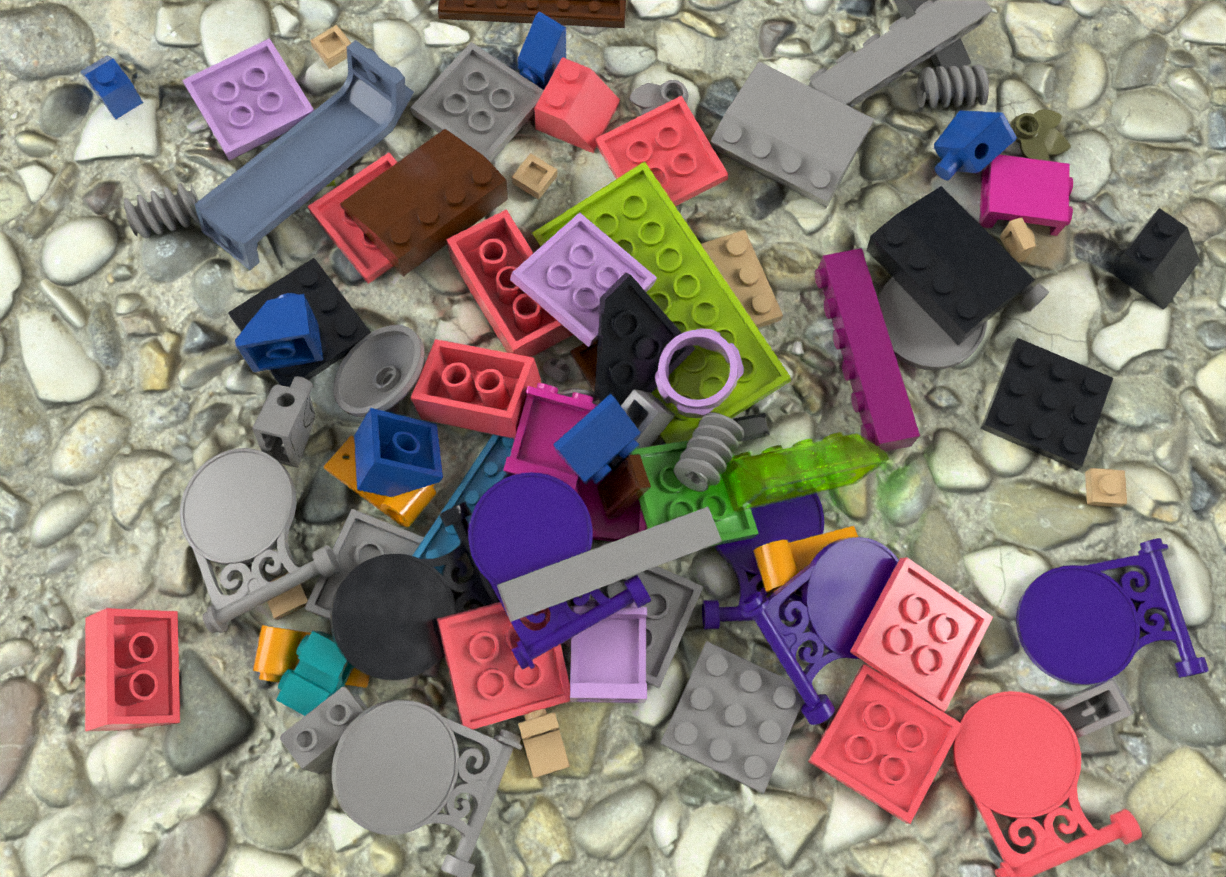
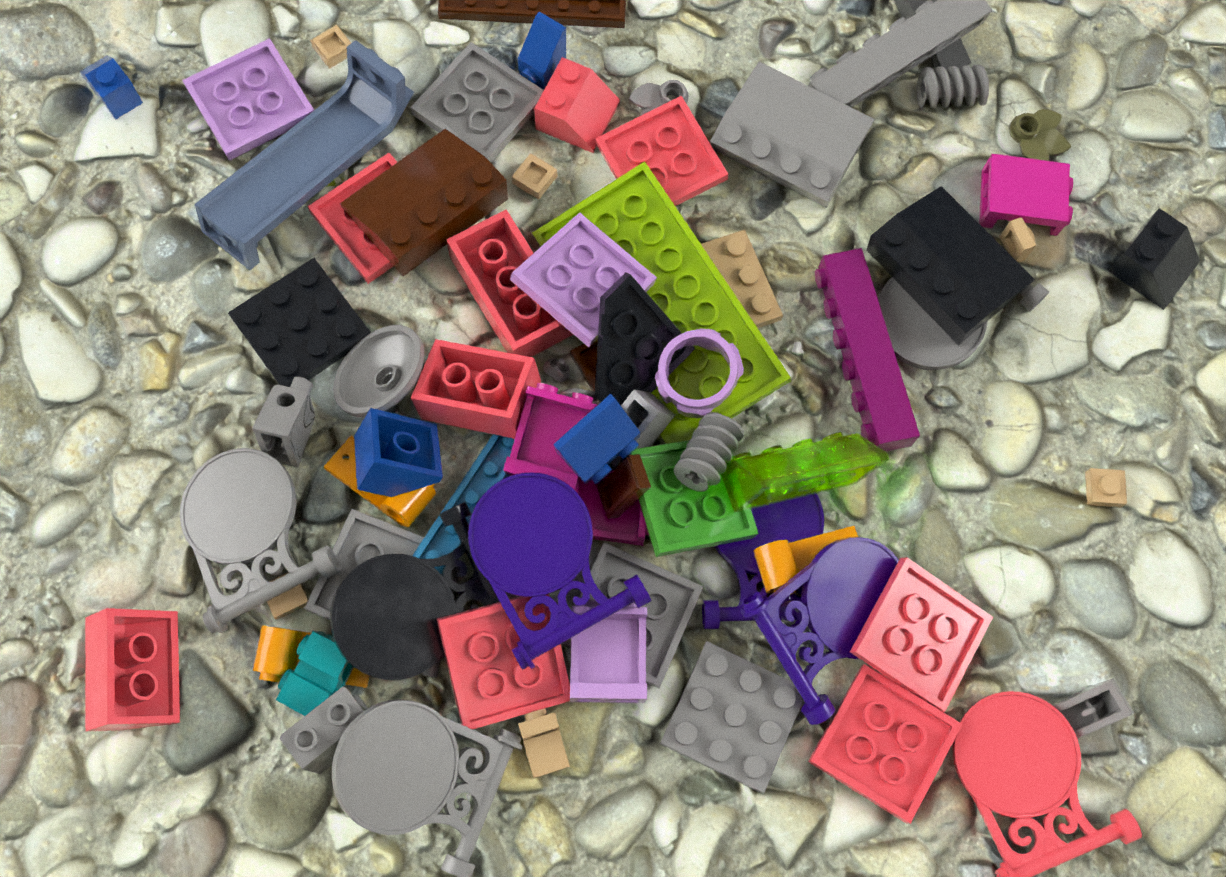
light grey piece [124,183,199,238] -> none
blue slope [235,293,323,373] -> none
light grey tile [497,507,722,622] -> none
dark grey piece [733,413,770,442] -> none
blue torso [934,110,1017,181] -> none
black plate [980,338,1113,470] -> none
dark purple piece [1016,538,1209,685] -> none

